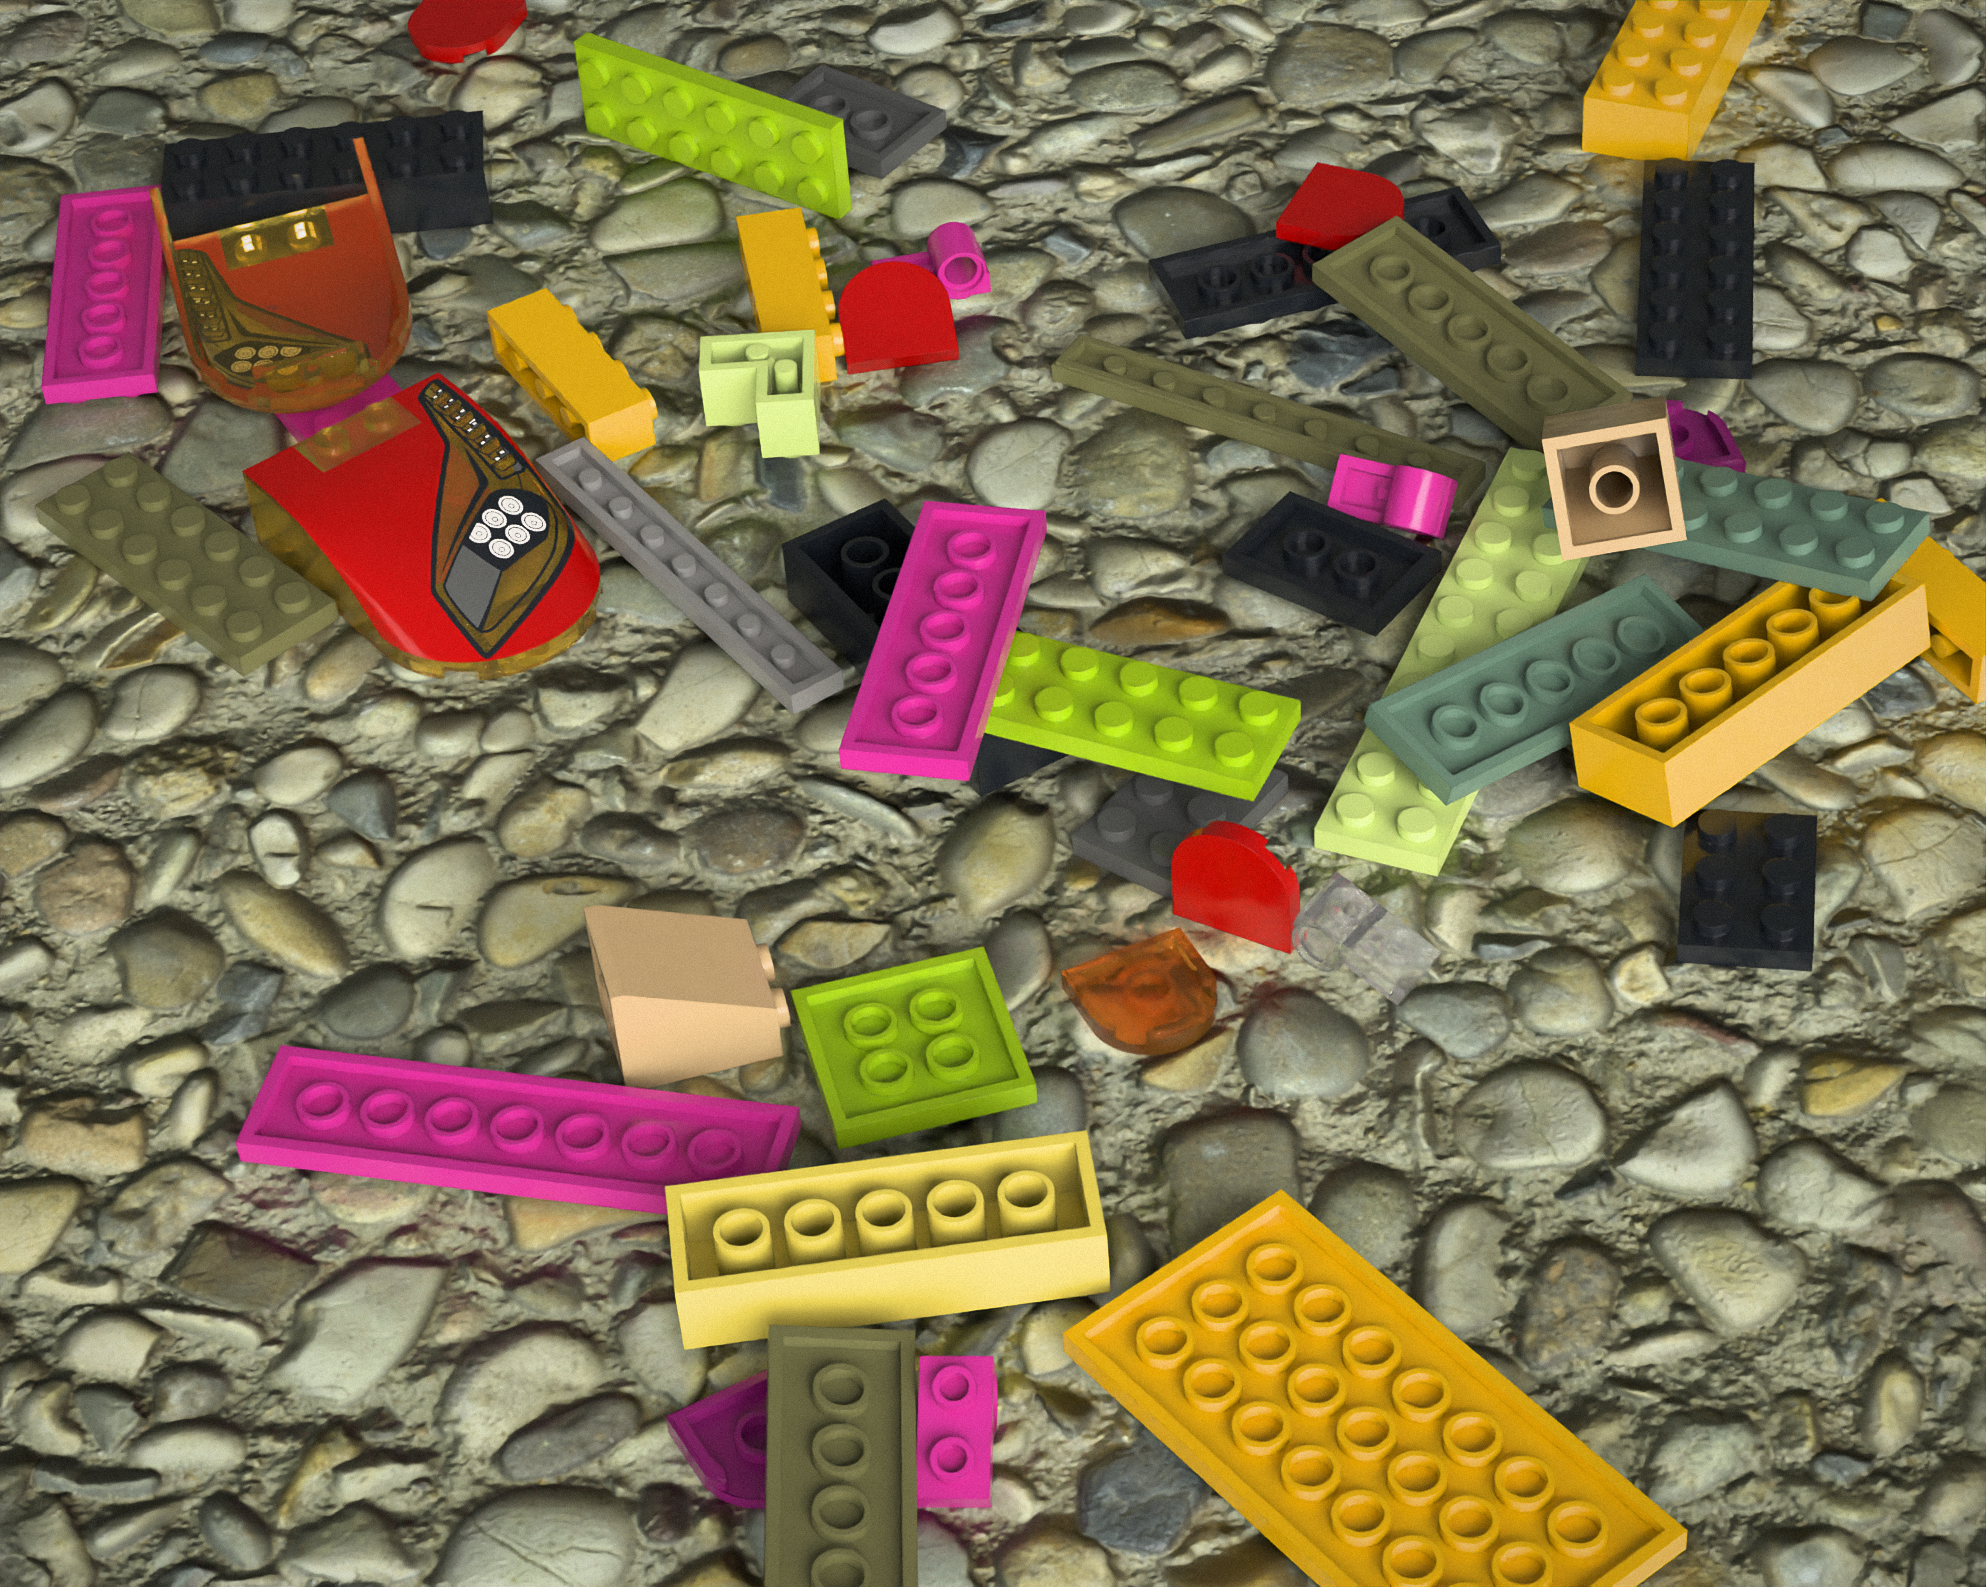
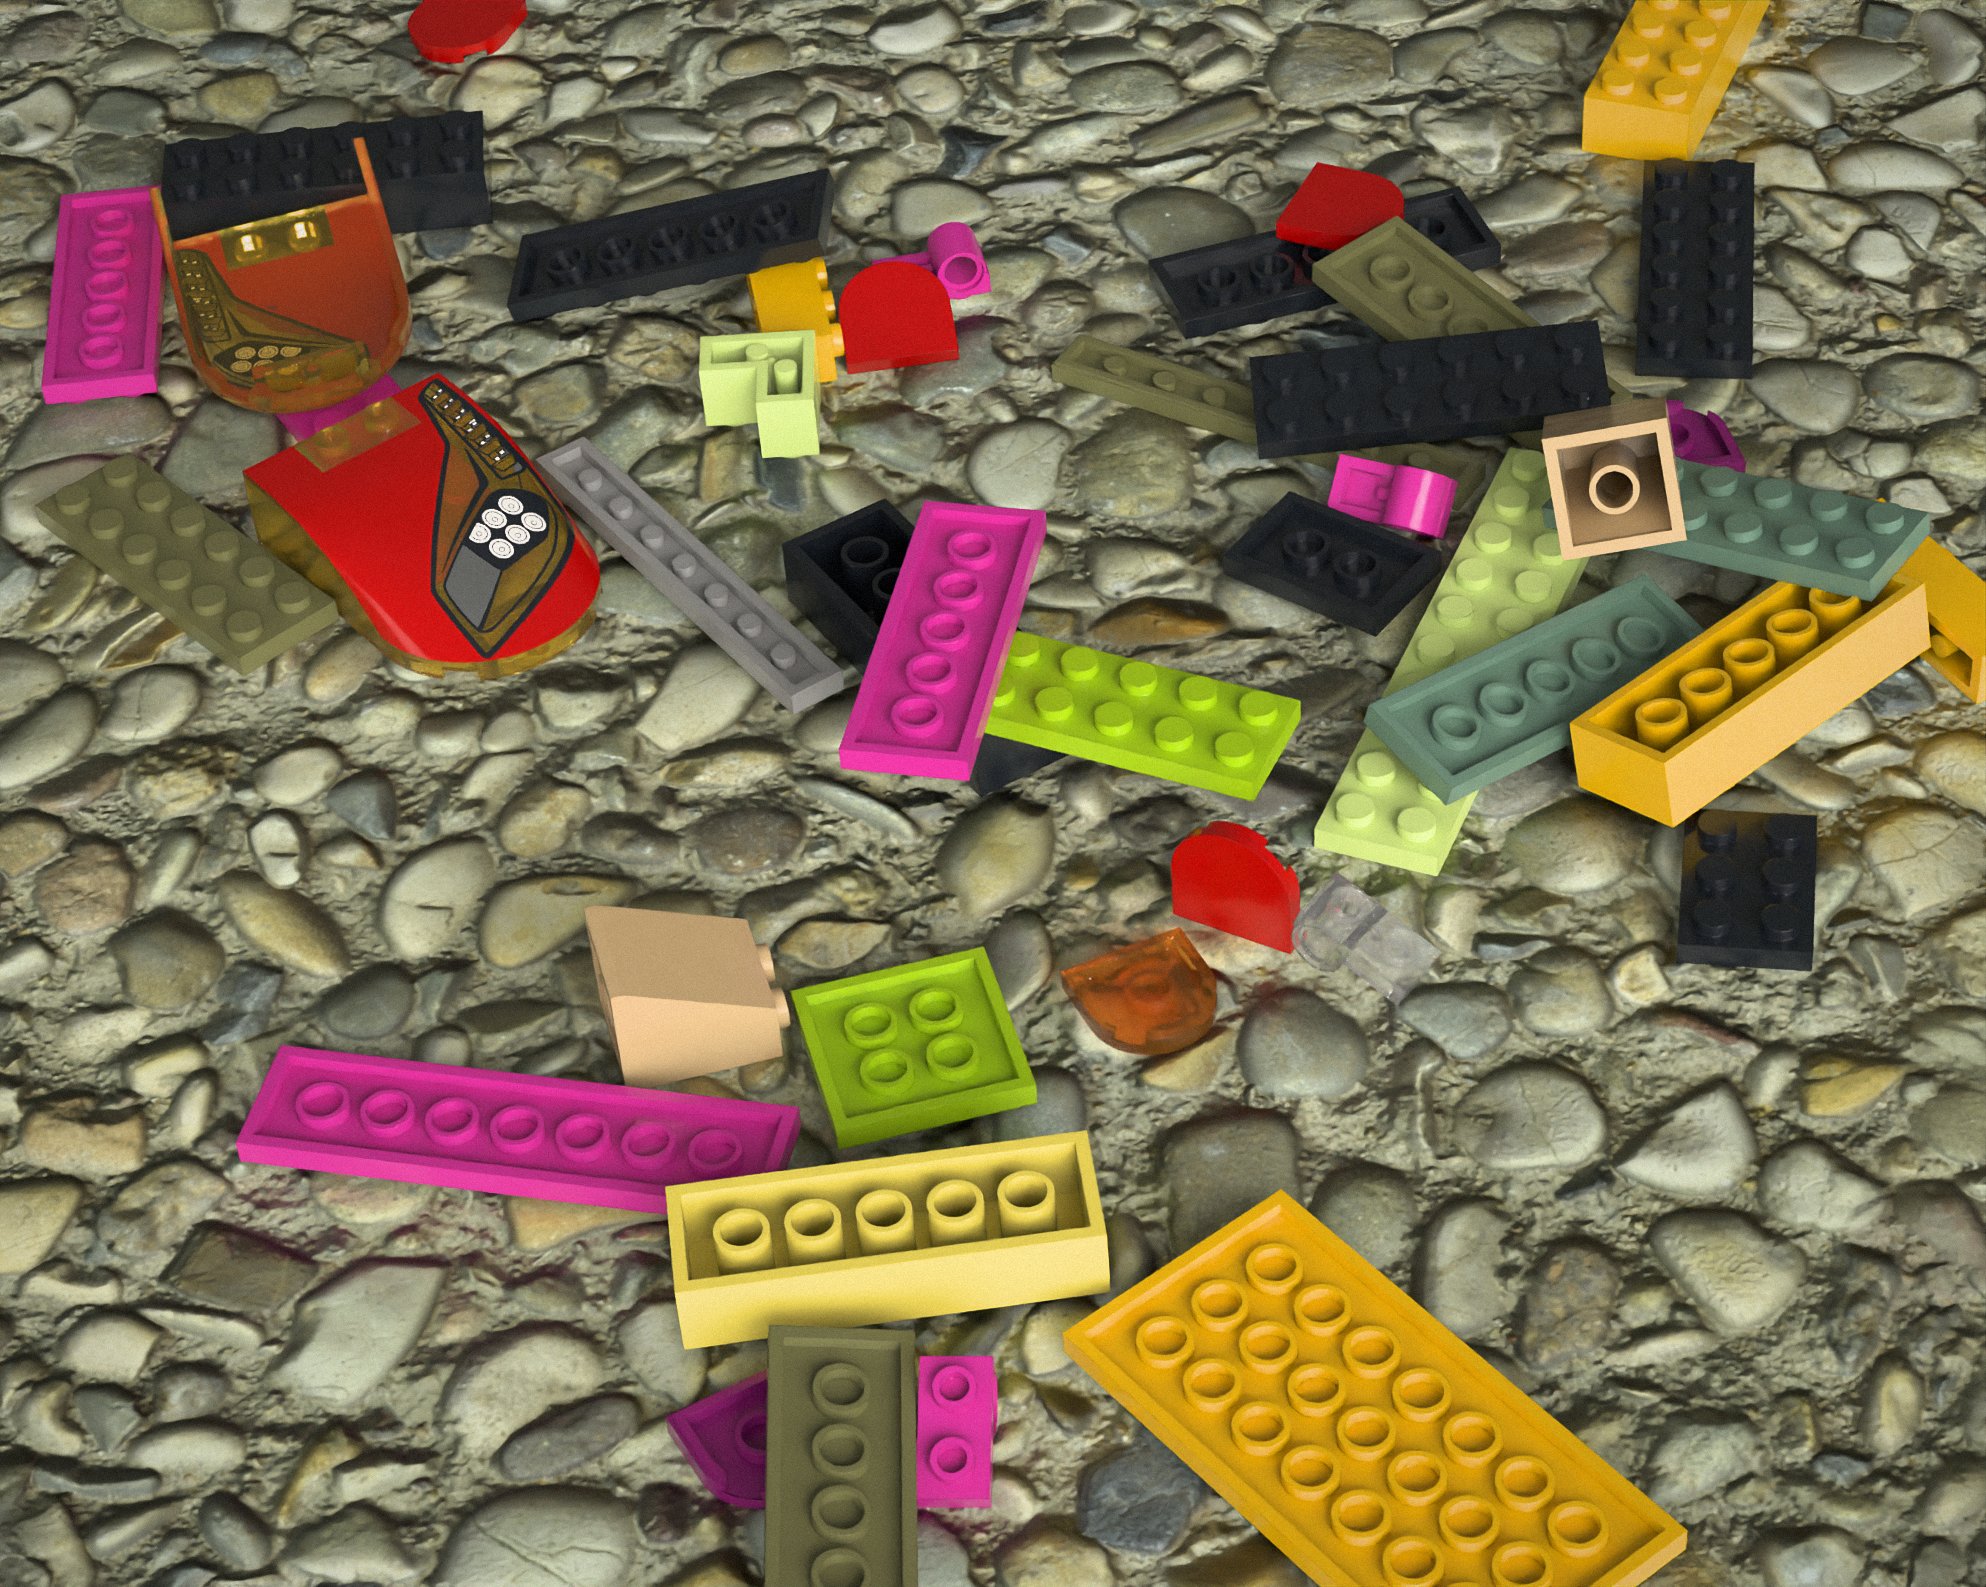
yellow brick [486,288,658,462] -> none
lime plate [574,32,852,220] -> none
dark grey plate [779,64,947,179] -> none
dark grey plate [1072,767,1288,901] -> none
none -> black plate [507,168,836,322]
none -> black plate [1249,320,1611,460]

